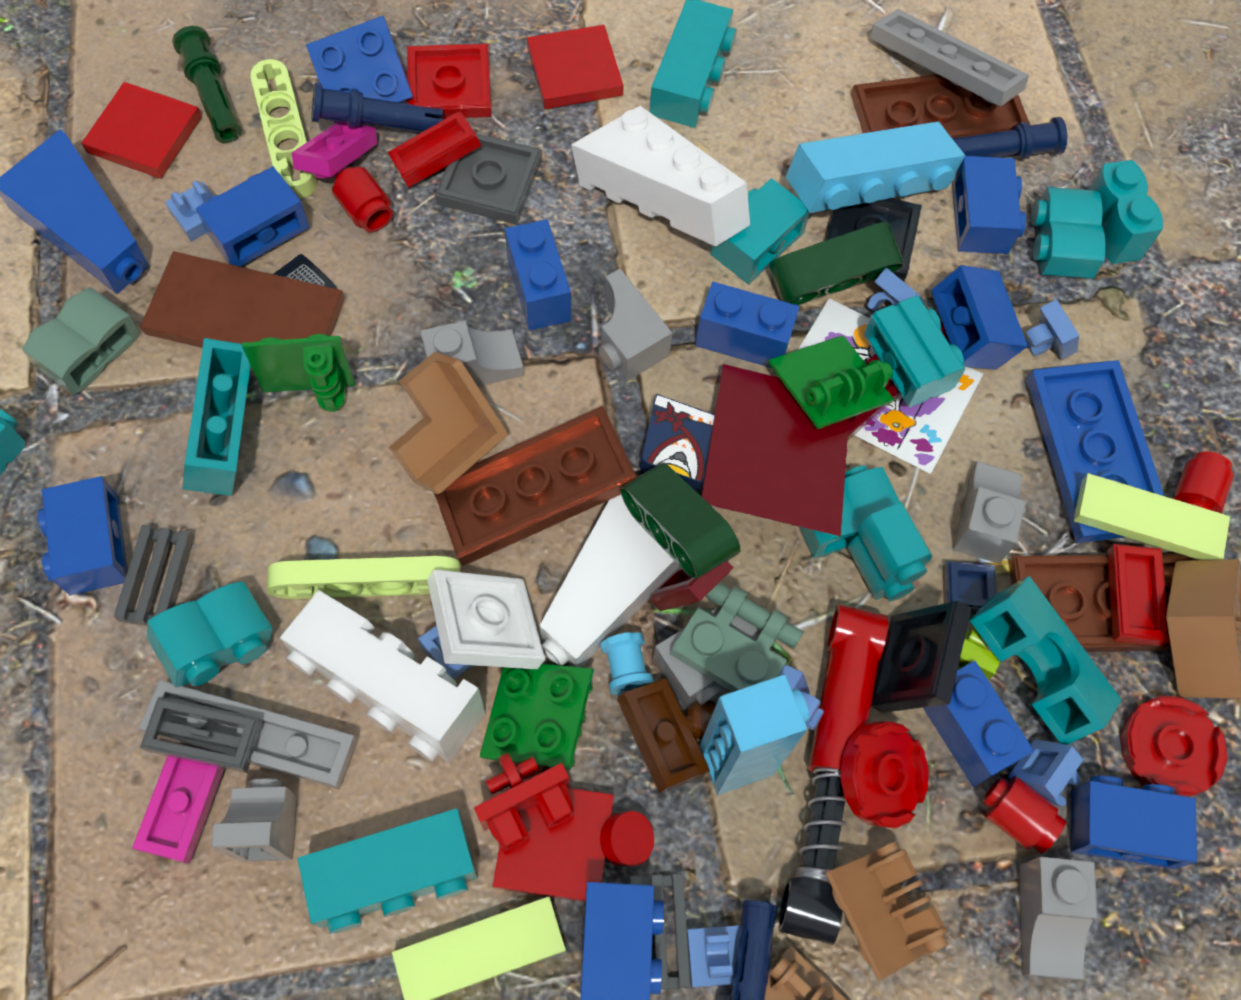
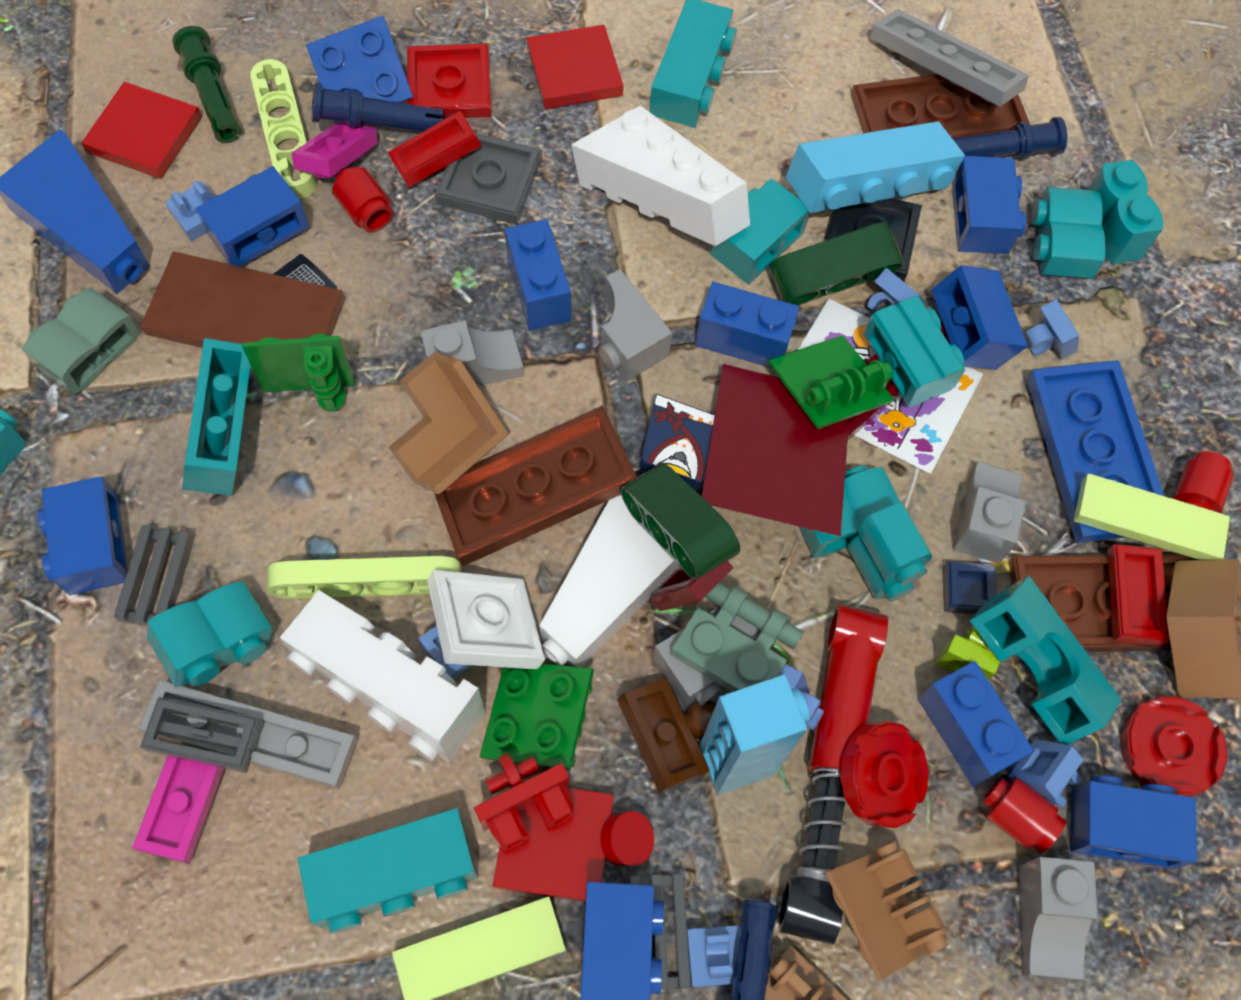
light grey arch [211,778,297,862] -> none
medium azure bush [600,632,654,695] -> none
black tile [871,601,971,713] -> none

